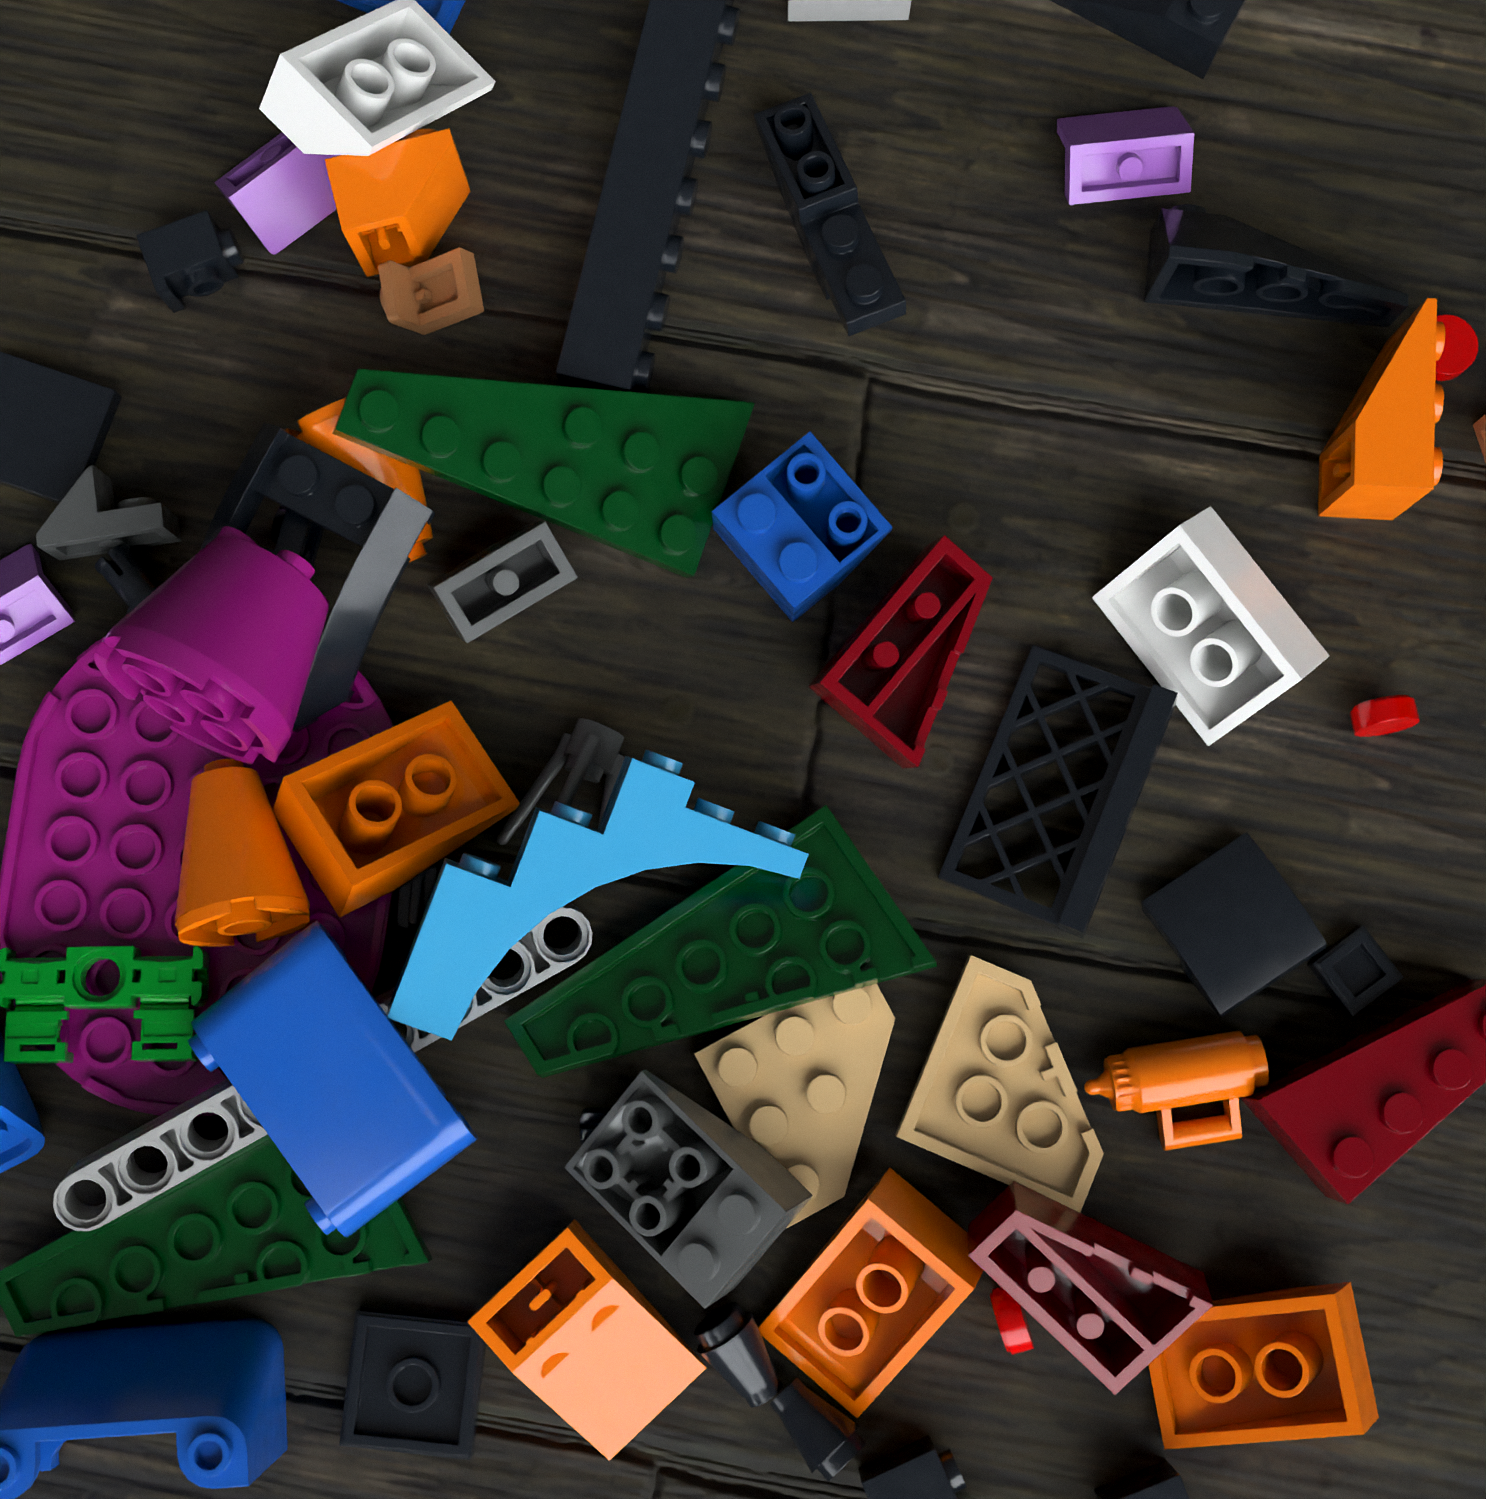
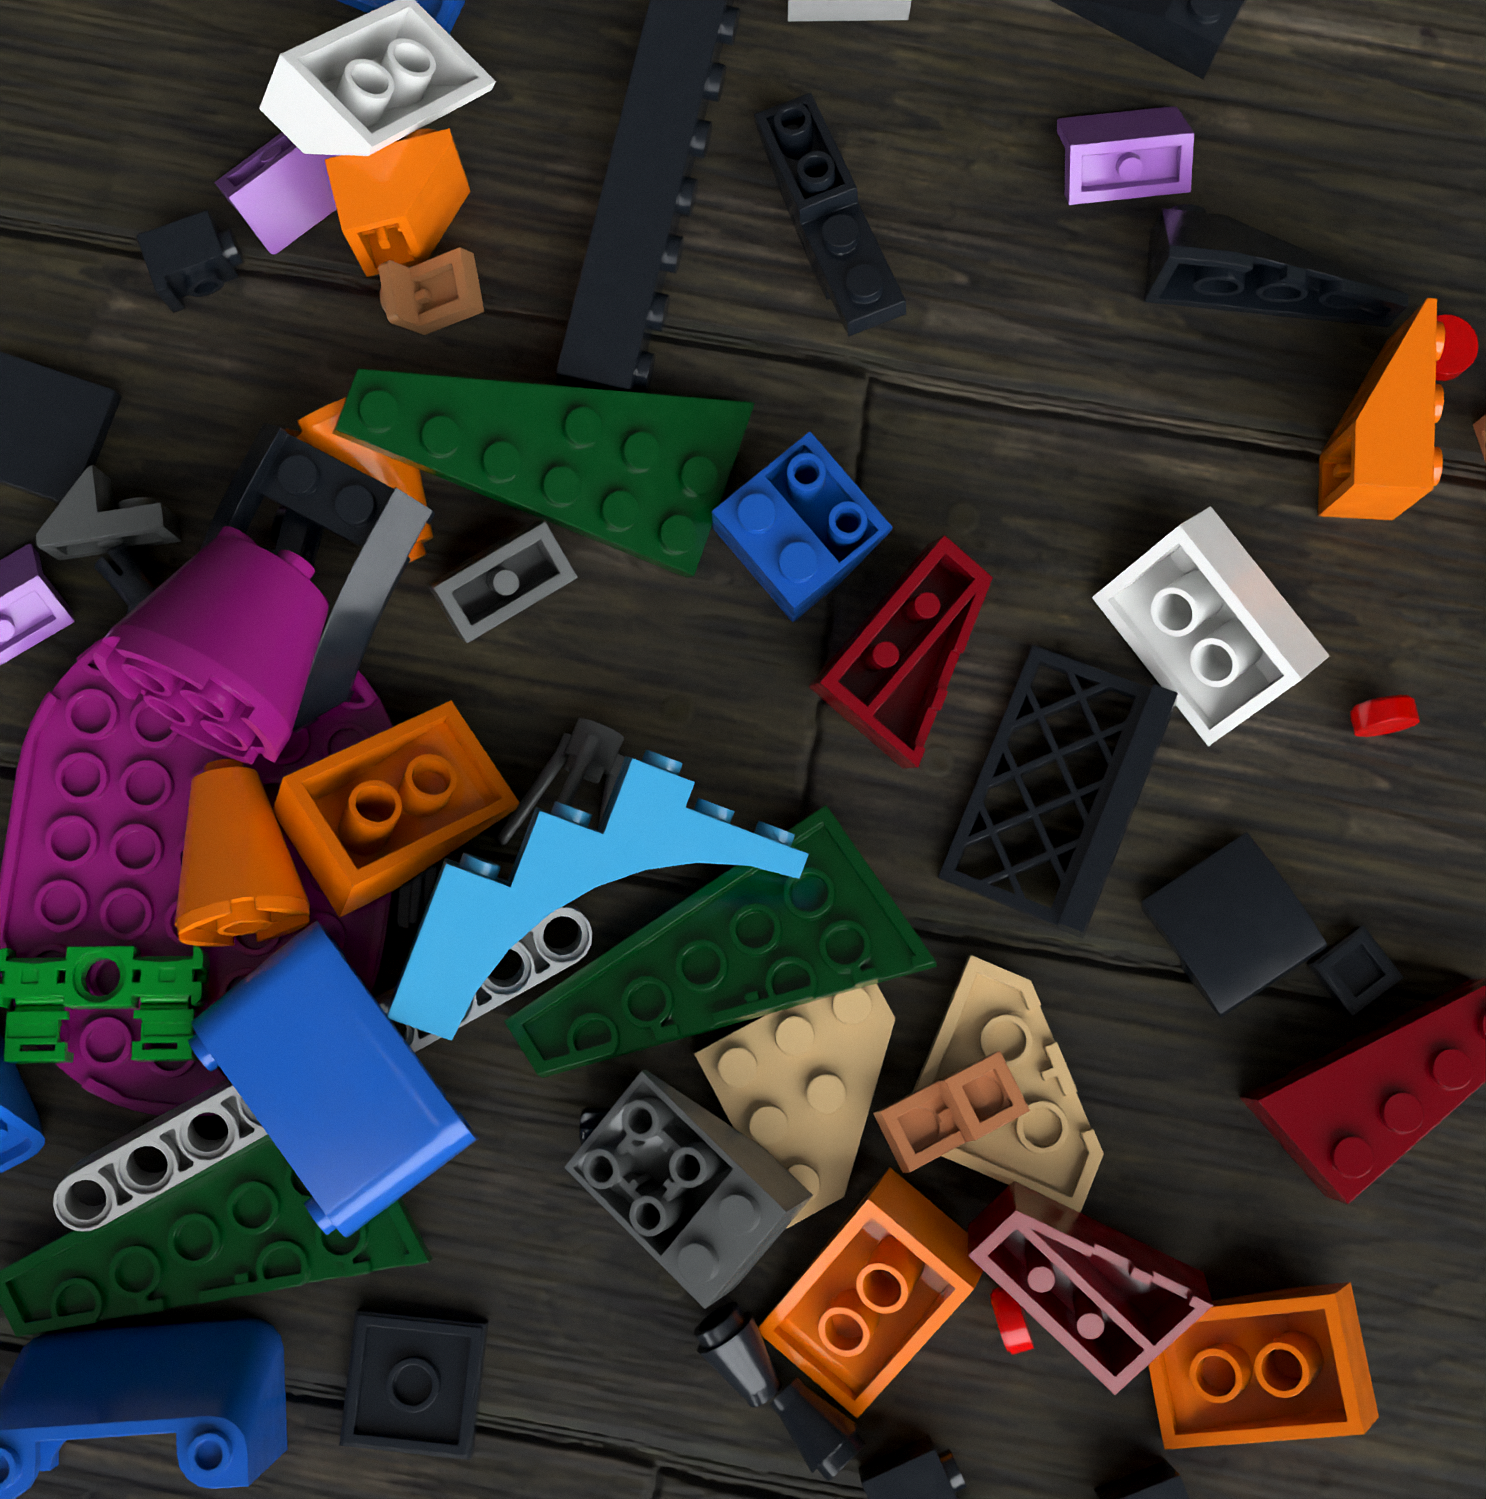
slope [467,1219,707,1461] -> none
orange piece [1084,1031,1269,1151] -> none
none -> nougat slope [873,1051,1030,1173]

